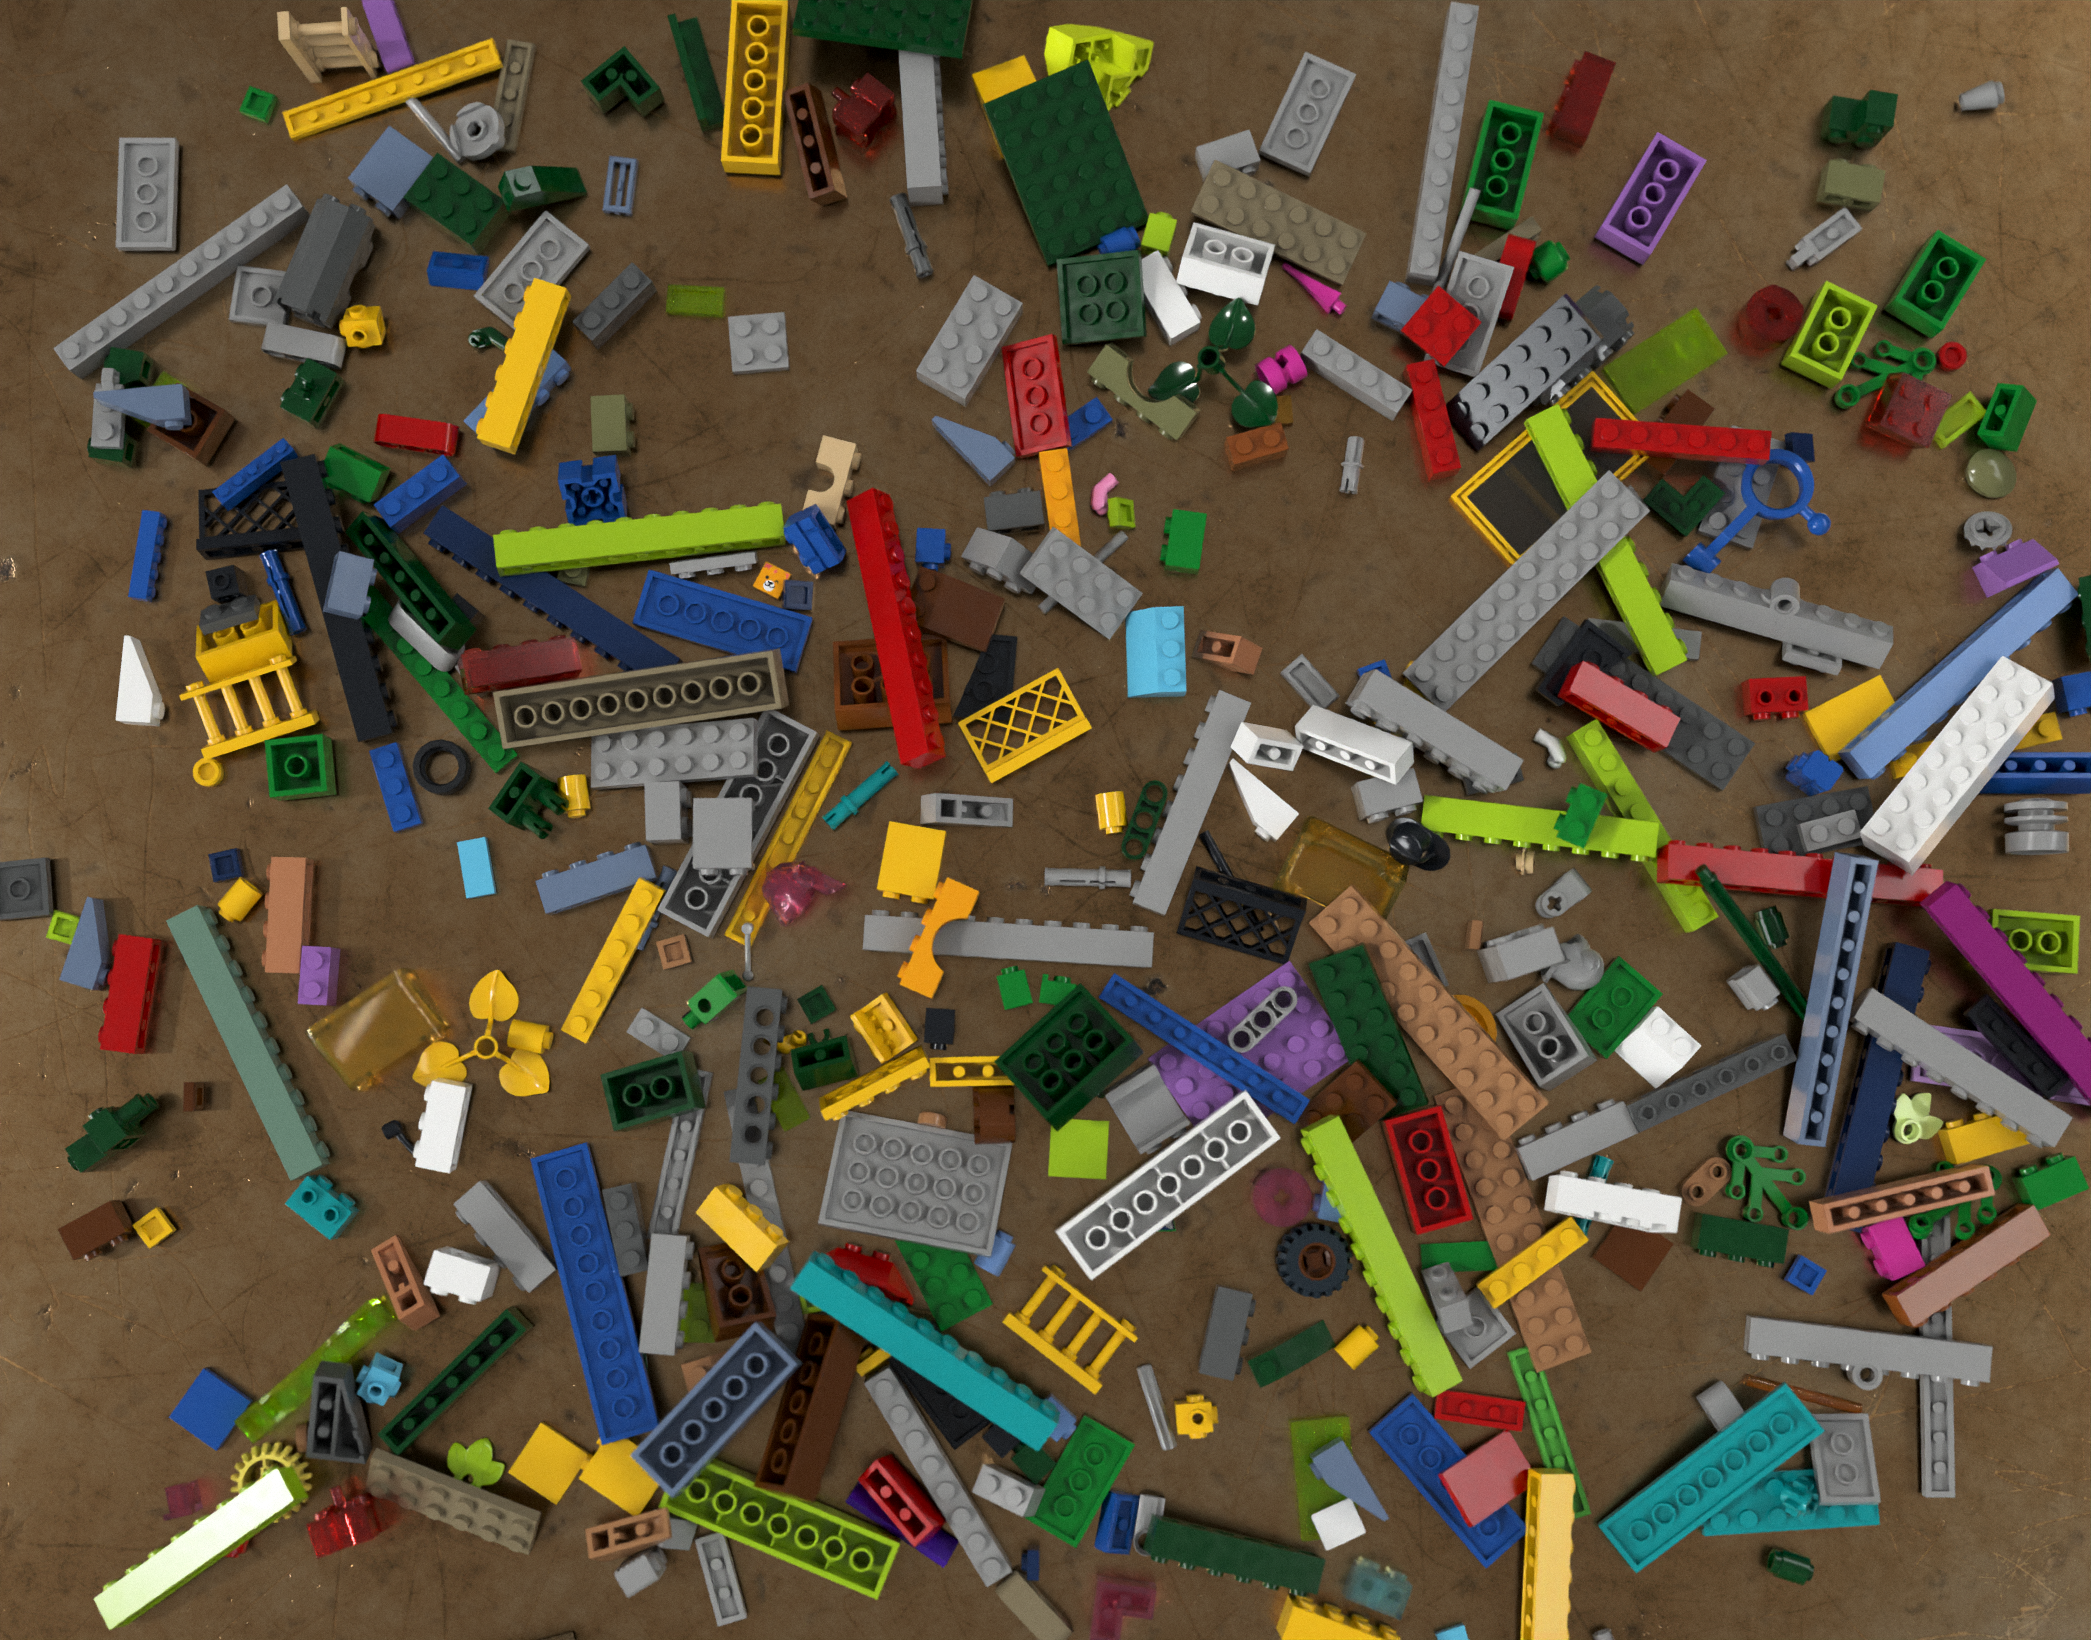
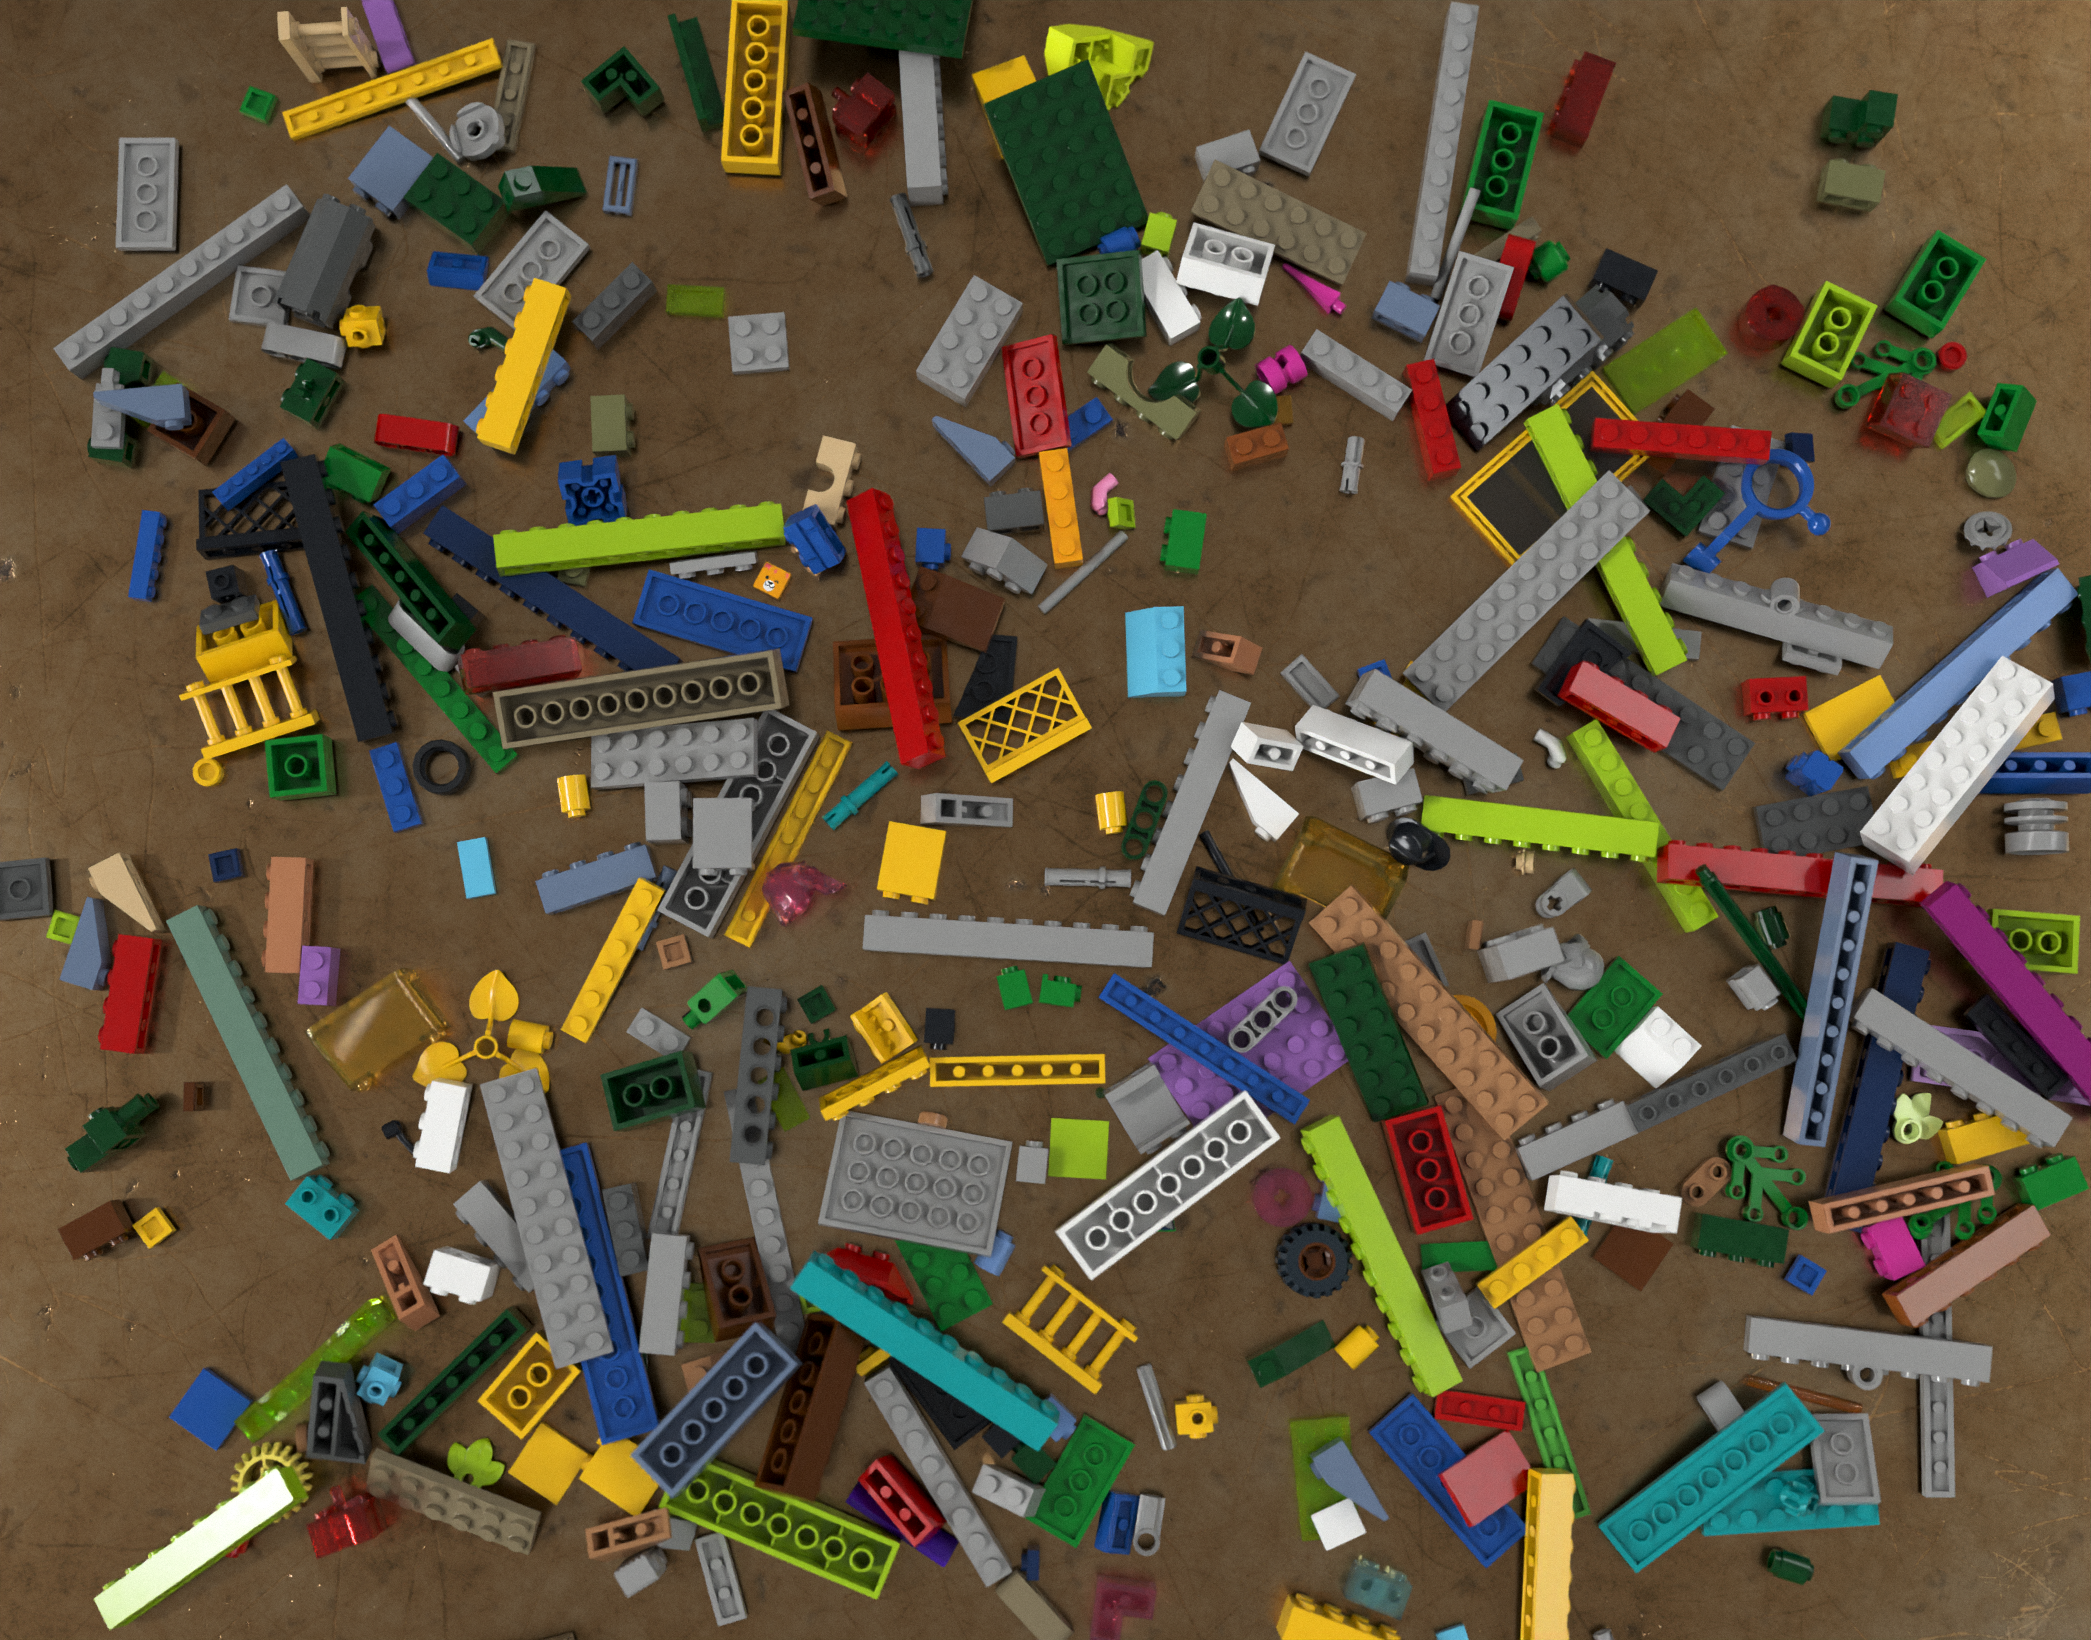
white slope [116,635,165,726] -> none
clear pink panel [163,1479,203,1521] -> none
yellow brick [217,877,263,922] -> none
sand blue brick [323,551,377,620] -> none
dark green brick [488,761,569,839] -> none
yellow brick [696,1183,790,1272] -> none
light grey hinge [741,922,754,981] -> none
dark blue tile [782,580,813,610] -> none
light orange arch [897,877,980,999] -> none
reddish brown brick [972,1085,1016,1145] -> none
dark green slope [994,983,1144,1132] -> none
light grey plate [1019,527,1143,640] -> none
dark green brick [1143,1514,1326,1597] -> none
dark grey brick [1197,1284,1256,1381] -> none
reddish brown plate [1297,1059,1398,1143] -> none
red plate [1400,285,1482,367] -> none
green brick [1553,782,1608,848] -> none
medium lavender brick [1594,132,1707,265] -> none
light grey hinge [1786,207,1863,271] -> none
light grey plate [1796,809,1861,853] -> none
light grey cone [1959,80,2005,111] -> none
none -> tan slope [88,853,166,933]
none -> yellow brick [478,1329,583,1440]
none -> light grey plate [480,1068,615,1369]
none -> light grey brick [1016,1140,1048,1184]
none -> black brick [1587,248,1658,309]

